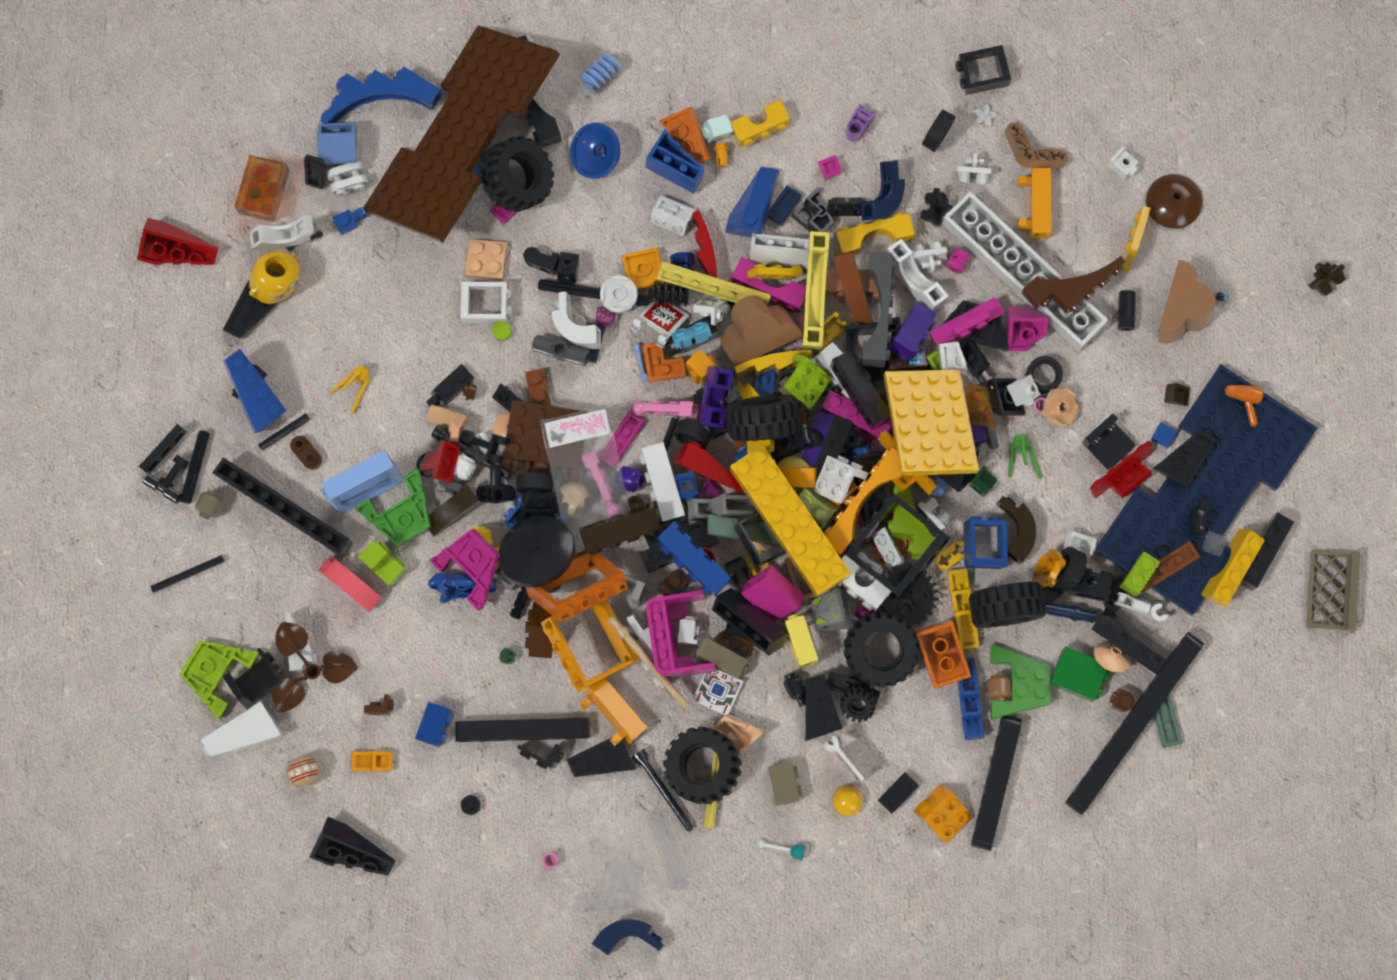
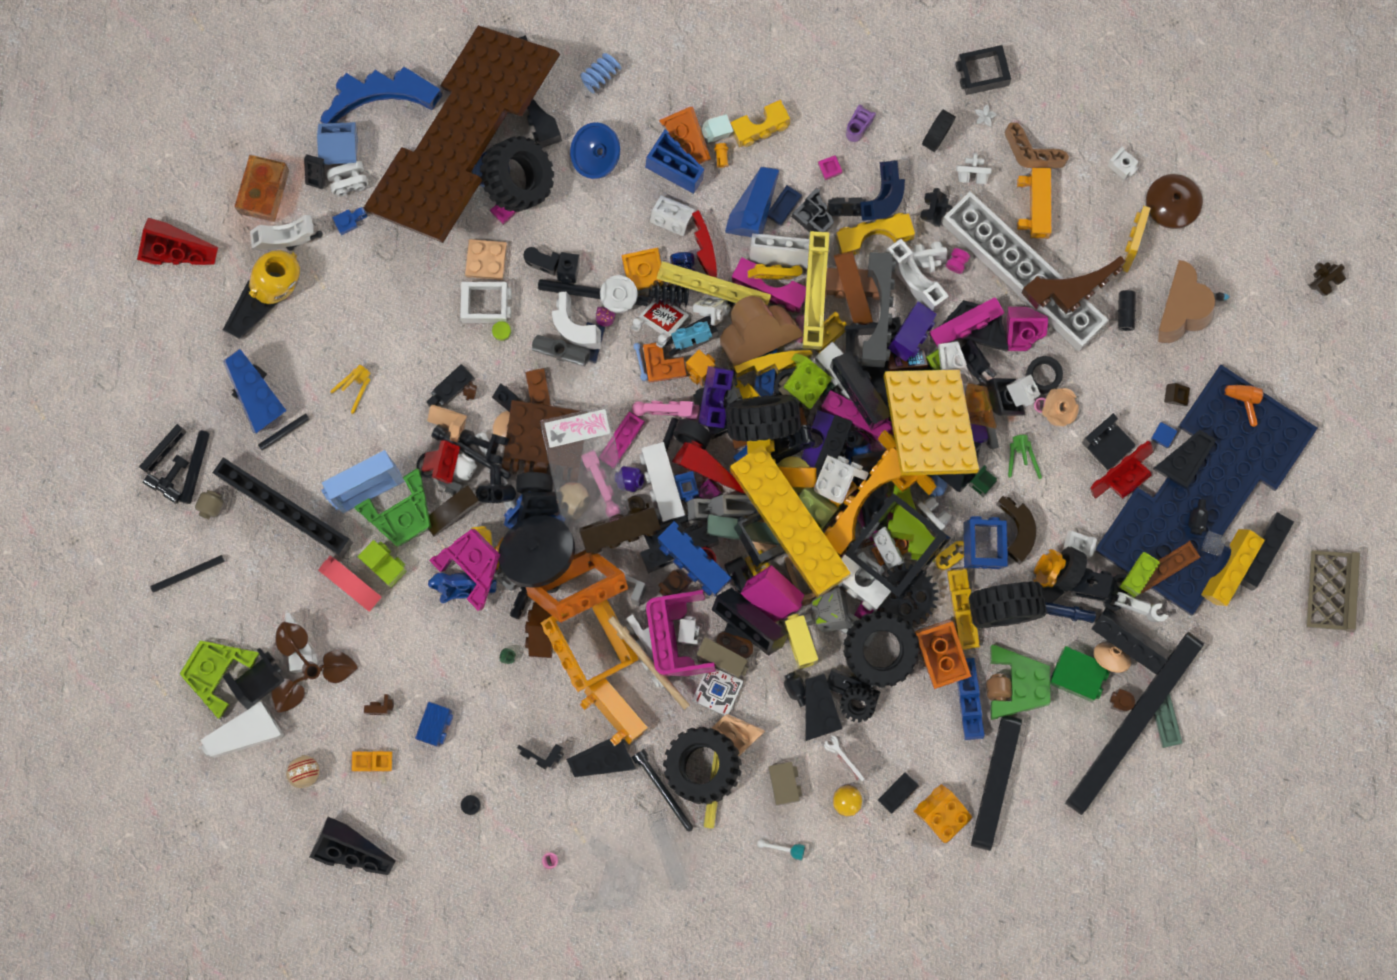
reddish brown plate [290,436,322,470] -> none
black beam [455,718,590,742] -> none
dark blue arch [592,919,664,955] -> none

